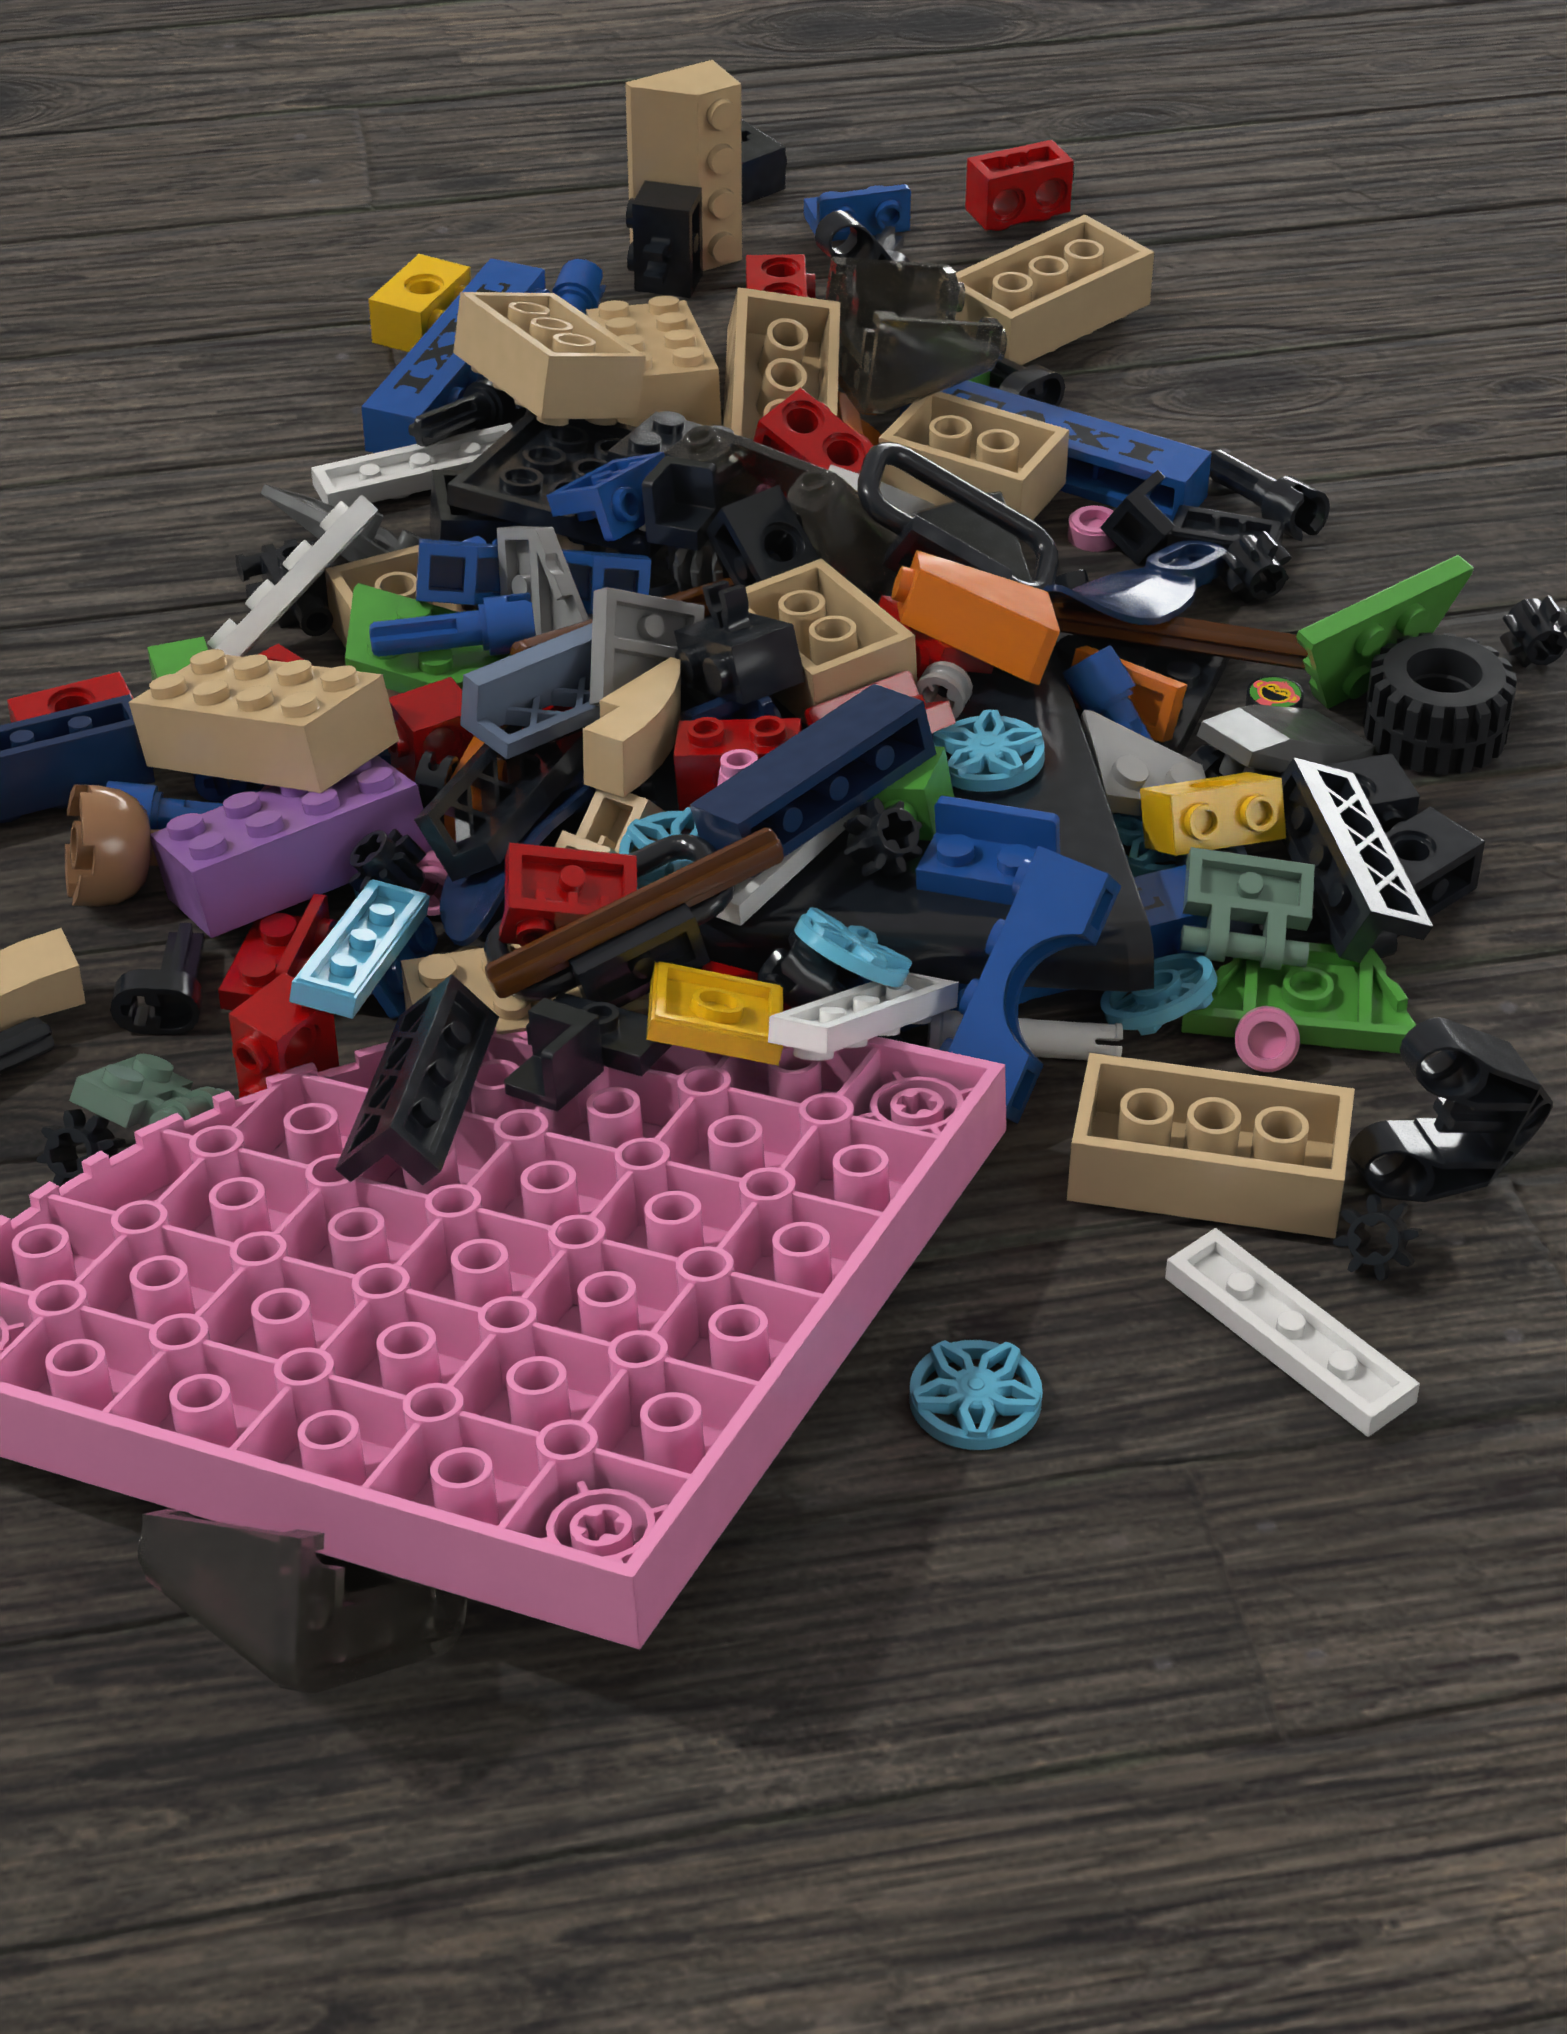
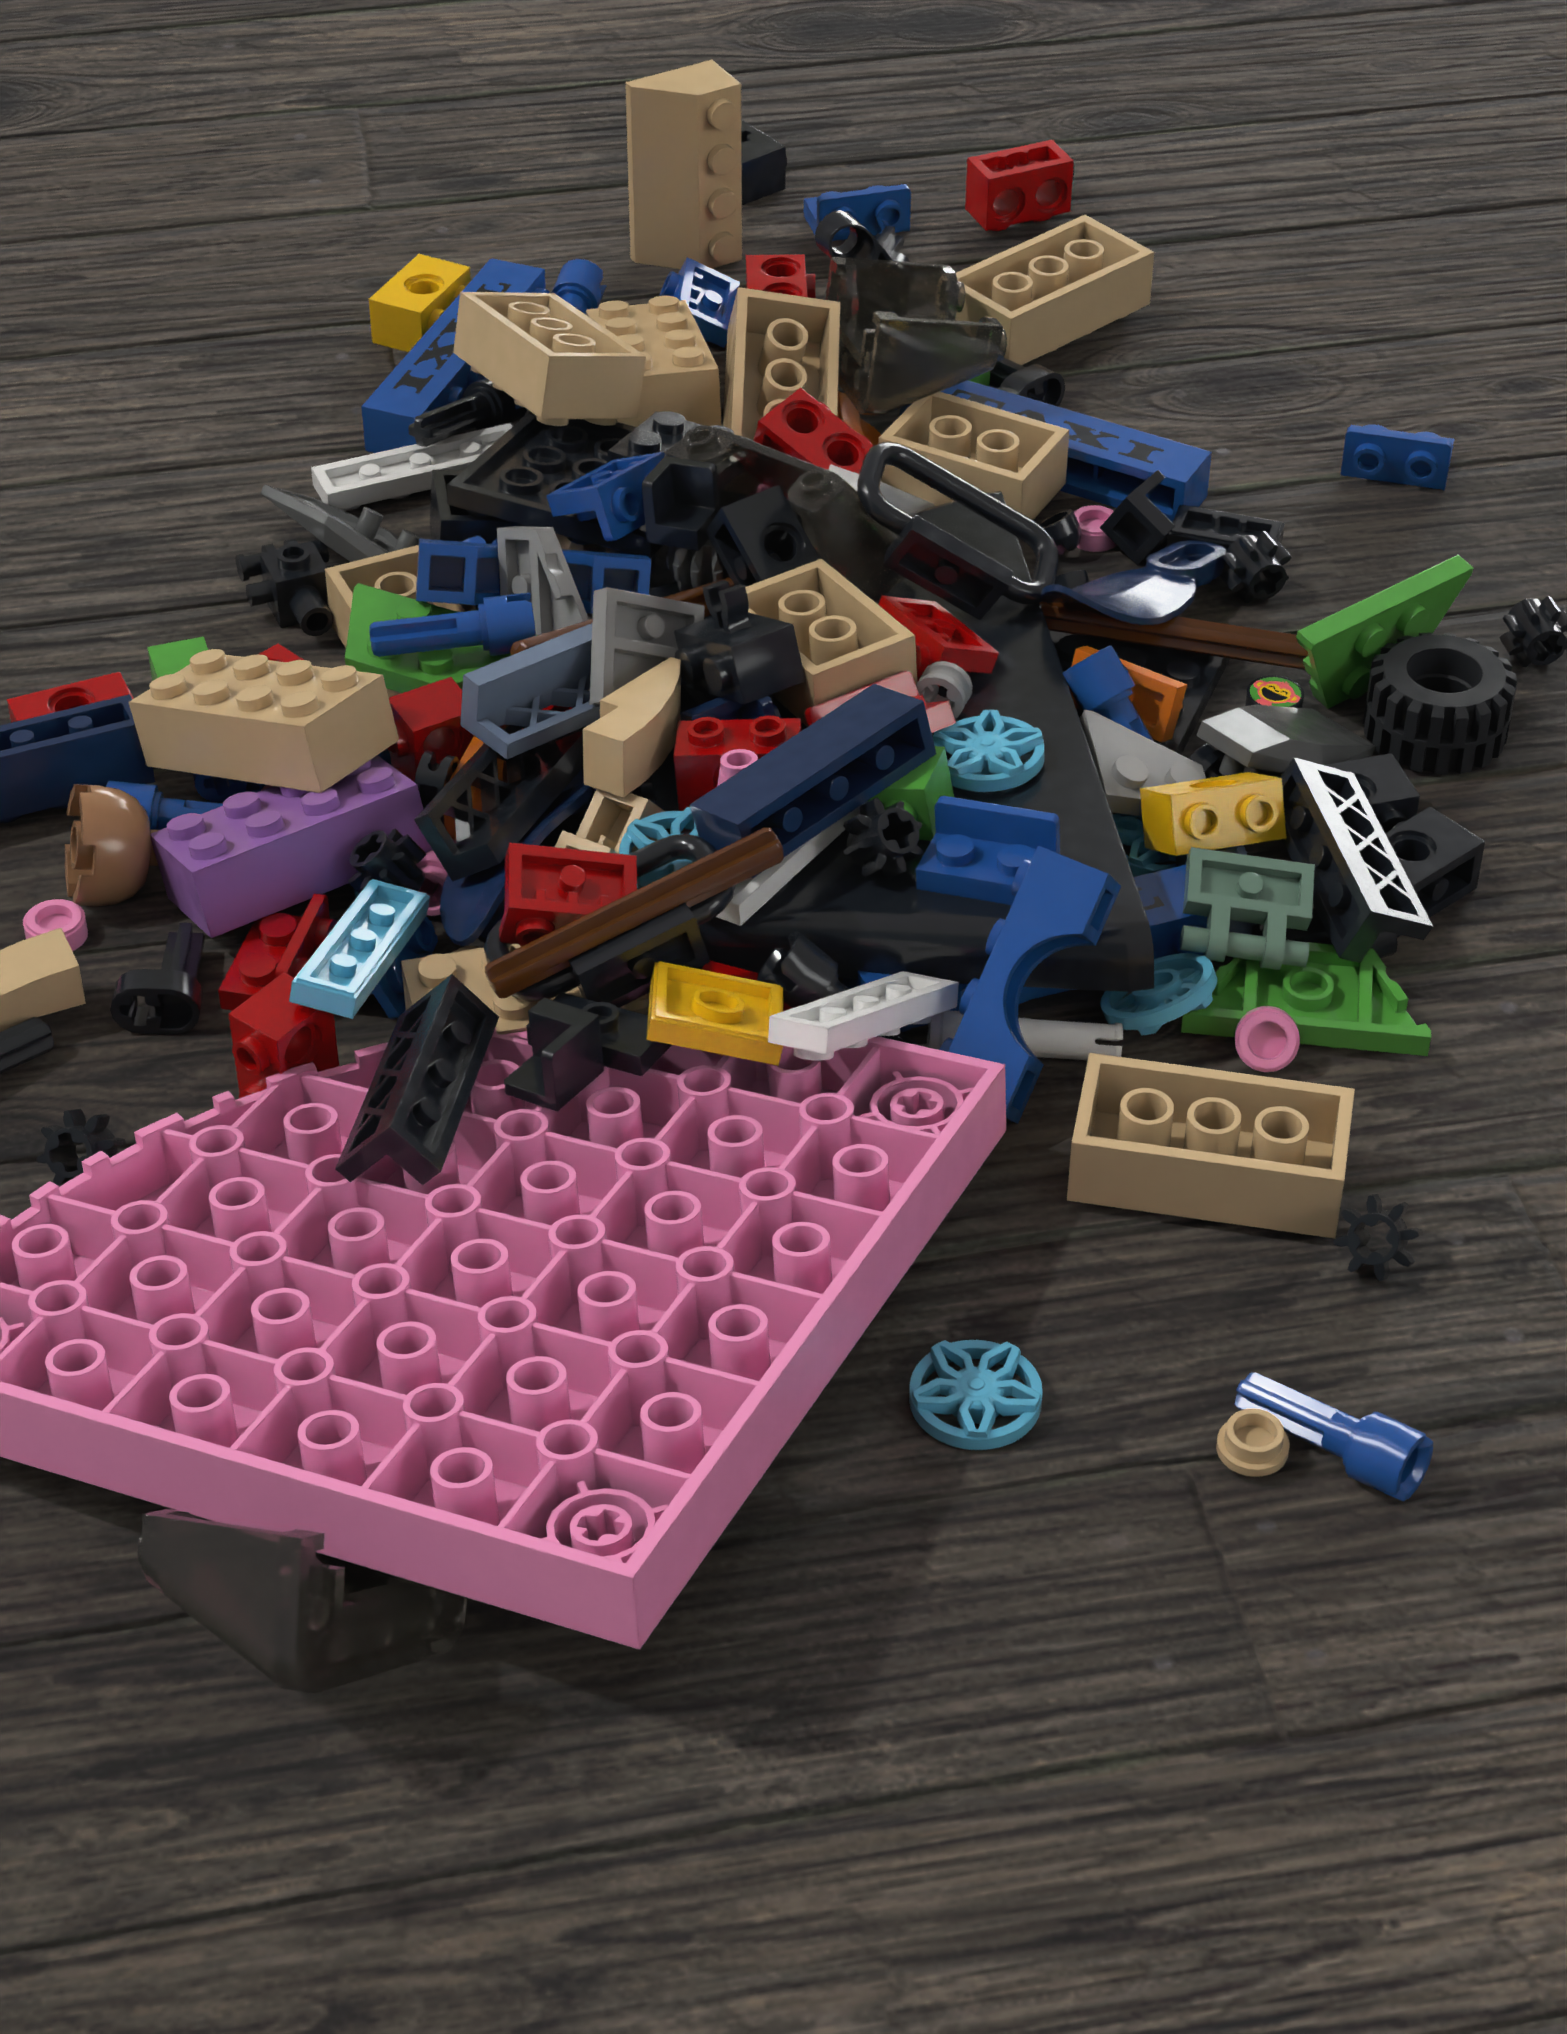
sand green plate [69,1054,226,1128] -> none
white plate [207,494,378,657] -> none
black brick [626,181,703,298] -> none
medium azure wheel [794,907,912,987] -> none
orange slope [891,550,1060,685] -> none
white plate [1165,1228,1420,1437] -> none
black piece [1209,450,1330,541] -> none
black connector [1348,1017,1553,1202] -> none
none -> bright pink tile [23,899,88,951]
none -> blue bracket [659,257,740,348]
none -> black hinge [1039,509,1081,555]
none -> tan plate [1216,1408,1290,1477]
none -> blue piece [1235,1372,1433,1501]
none -> blue bracket [1340,424,1454,490]

